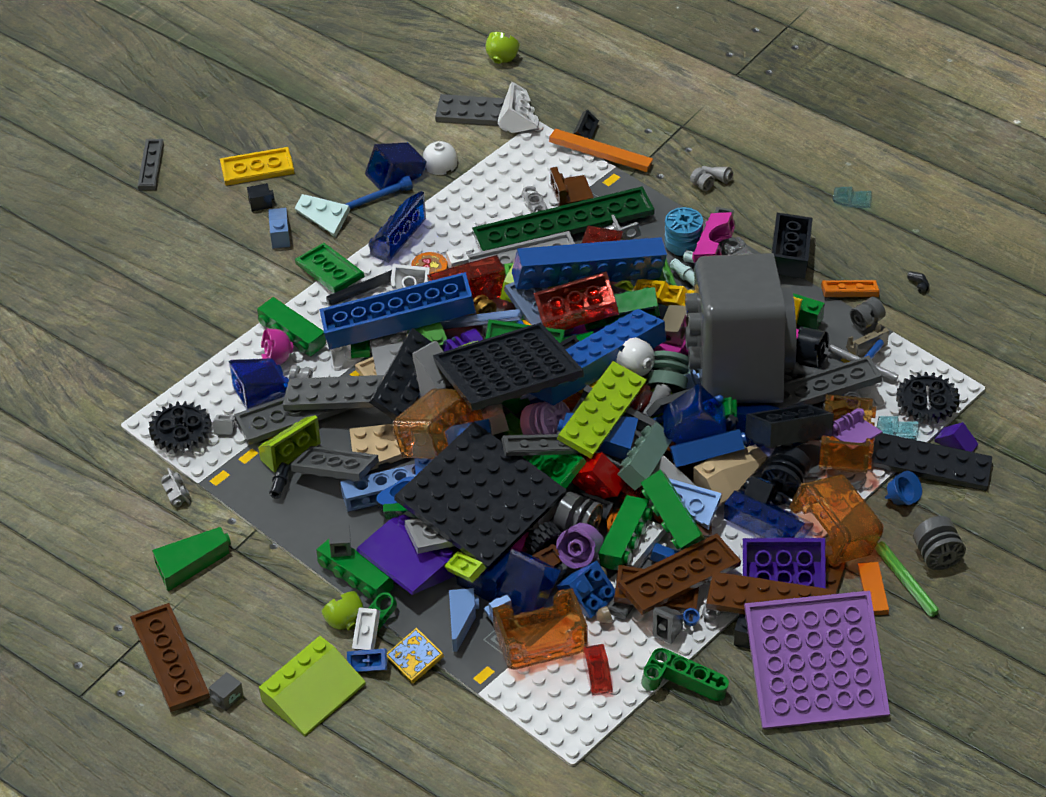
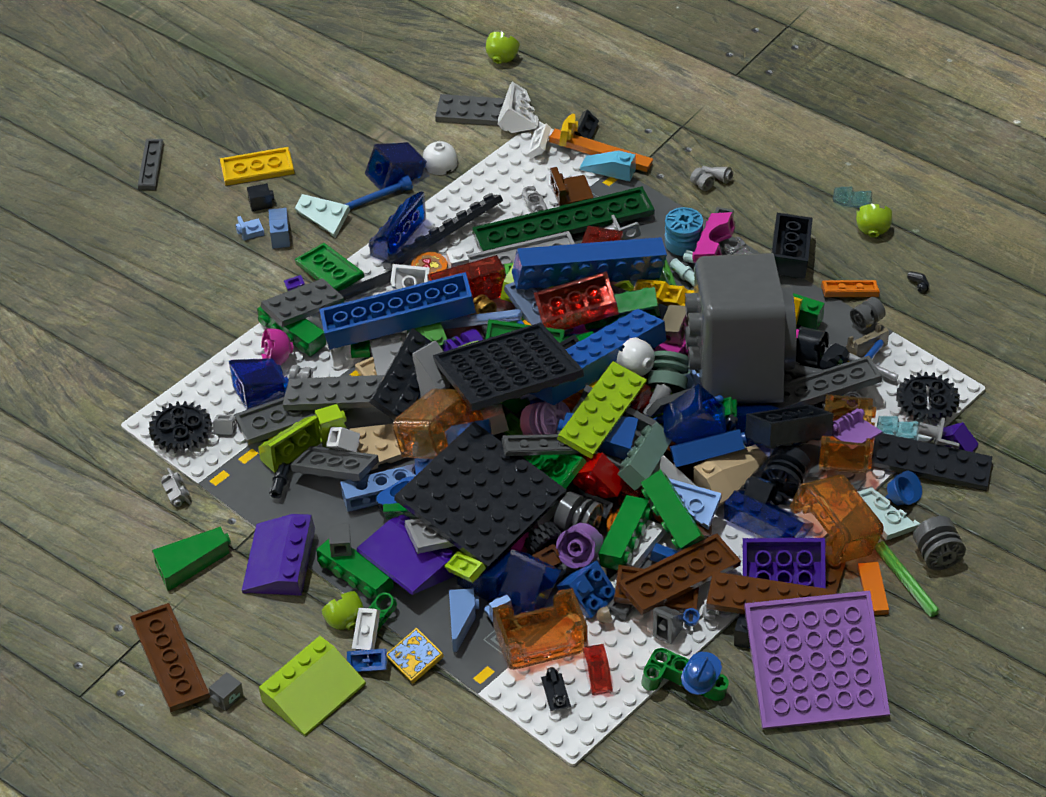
none -> light blue bracket [235,216,264,240]
none -> dark purple slope [242,514,315,595]
none -> dark grey plate [261,278,344,327]
none -> dark purple plate [284,275,305,291]
none -> lime brick [315,404,347,448]
none -> white brick [326,427,360,452]
none -> black plate [382,193,503,270]
none -> white plate [527,123,551,158]
none -> black hinge [541,667,571,711]
none -> yellow slope [559,114,578,146]
none -> medium azure slope [580,151,636,181]
none -> blue piece [681,652,722,695]
none -> black rock [819,343,850,370]
none -> light aqua wing [853,487,920,540]
none -> lime cylinder [856,204,892,237]
none -> light grey bracket [917,418,960,449]

